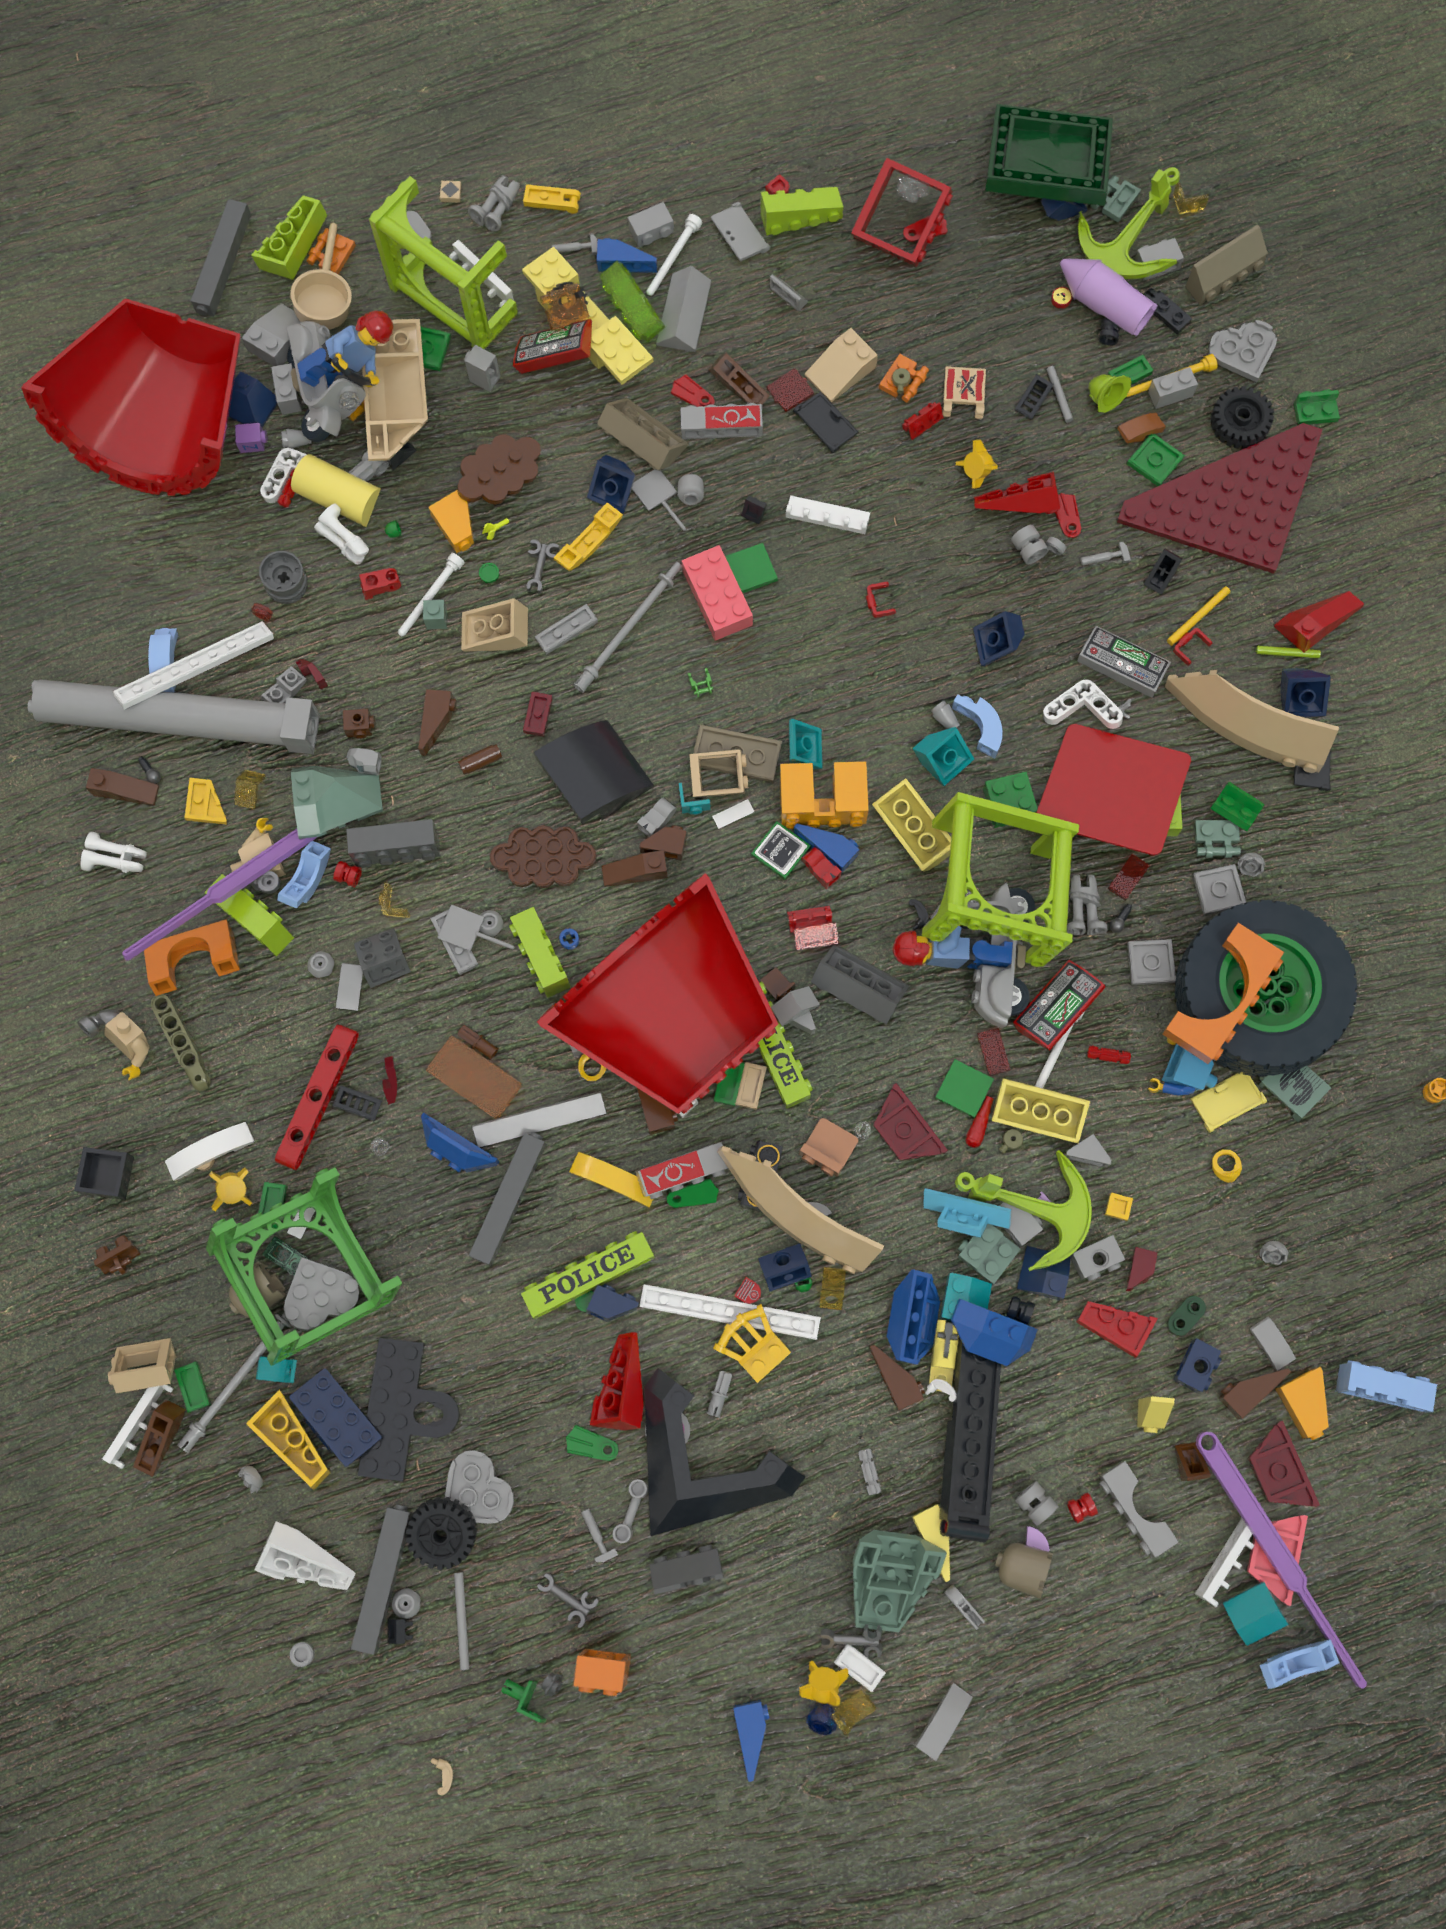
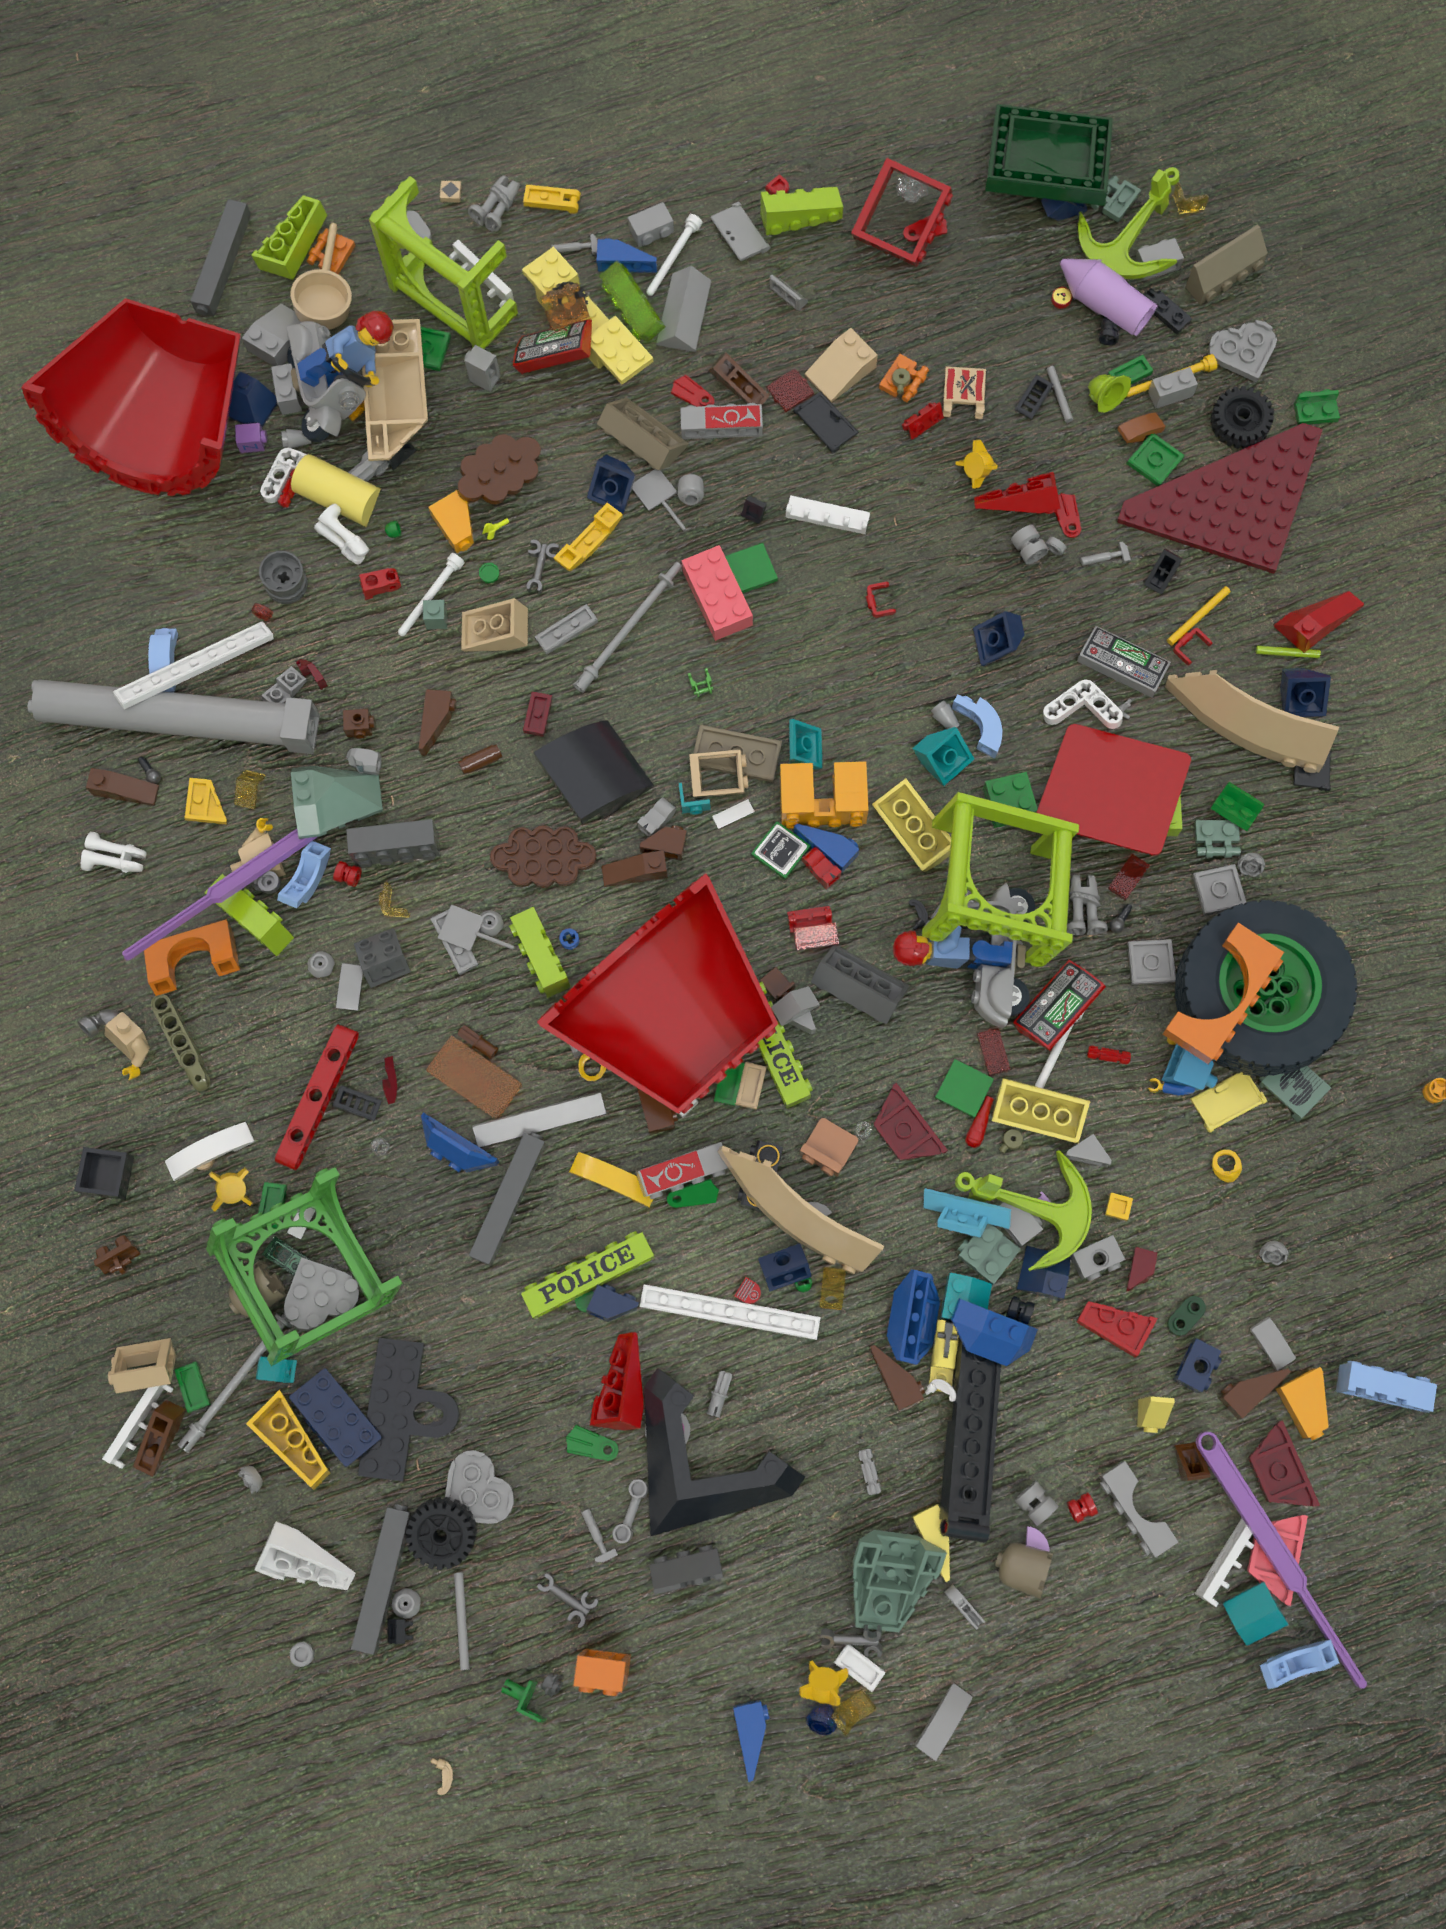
yellow plate [713,1304,791,1383] -> none

